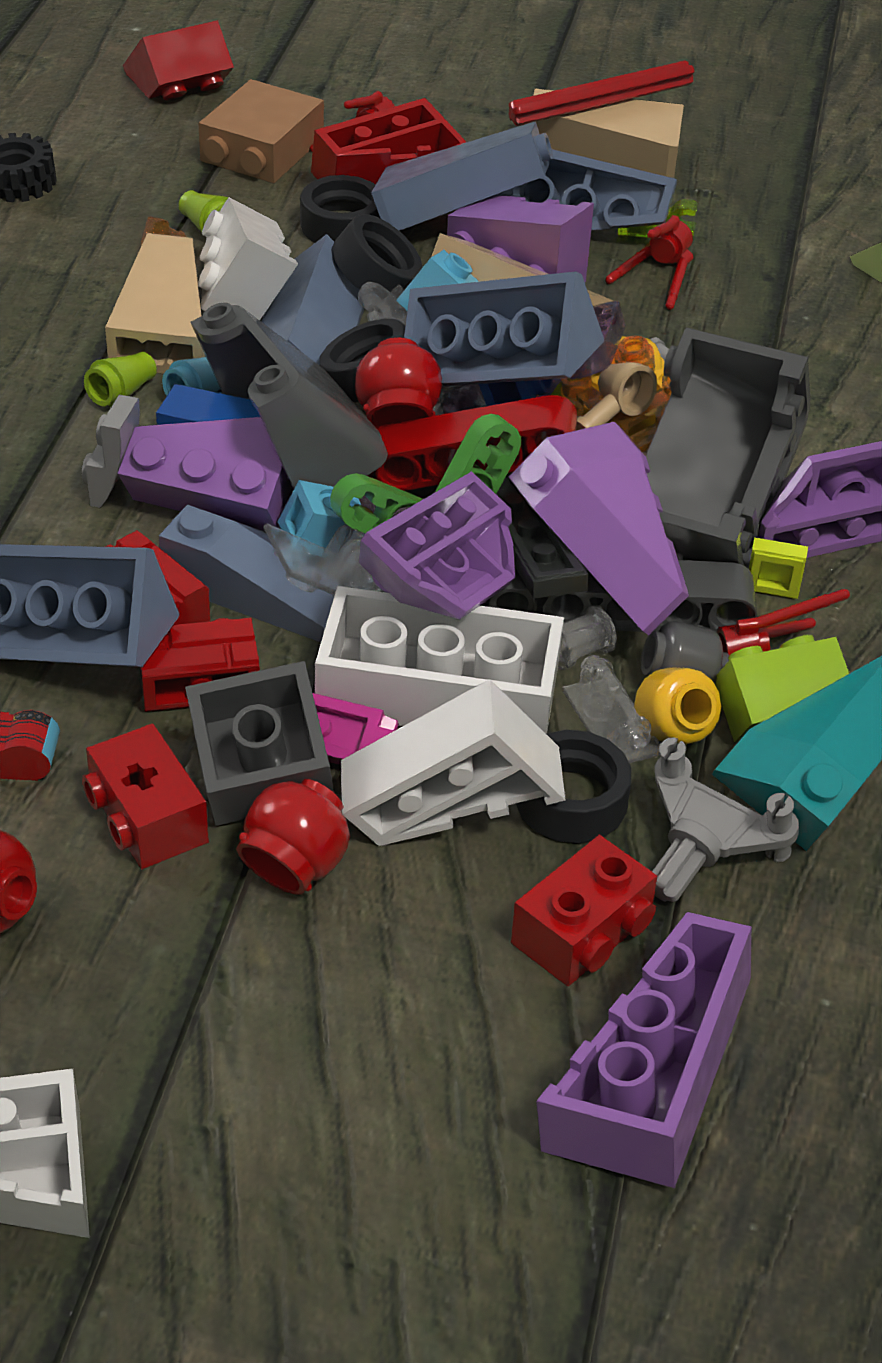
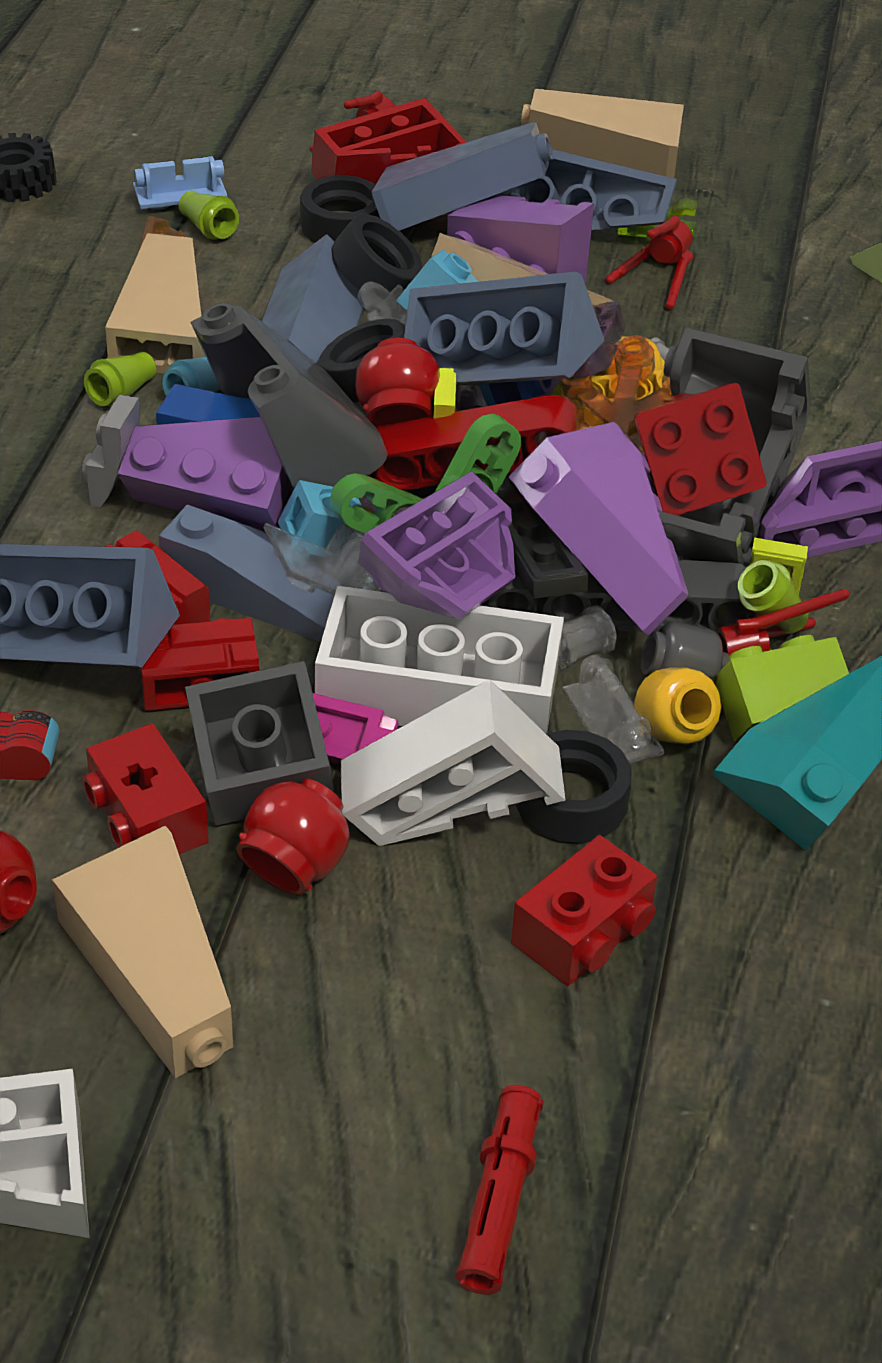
red slope [123,20,234,100] -> none
white wedge [198,197,298,320] -> none
medium nougat brick [199,79,324,183] -> none
red axle [508,60,695,126] -> none
medium lavender wedge [536,912,752,1188] -> none
tan bar [576,362,657,431] -> none
light grey axle [652,738,799,902] -> none
none -> tan slope [52,826,233,1079]
none -> light blue hinge [133,156,227,210]
none -> neon yellow tile [433,368,456,419]
none -> red pin [455,1085,544,1295]
none -> red bracket [634,383,767,516]
none -> lime cone [738,560,809,633]

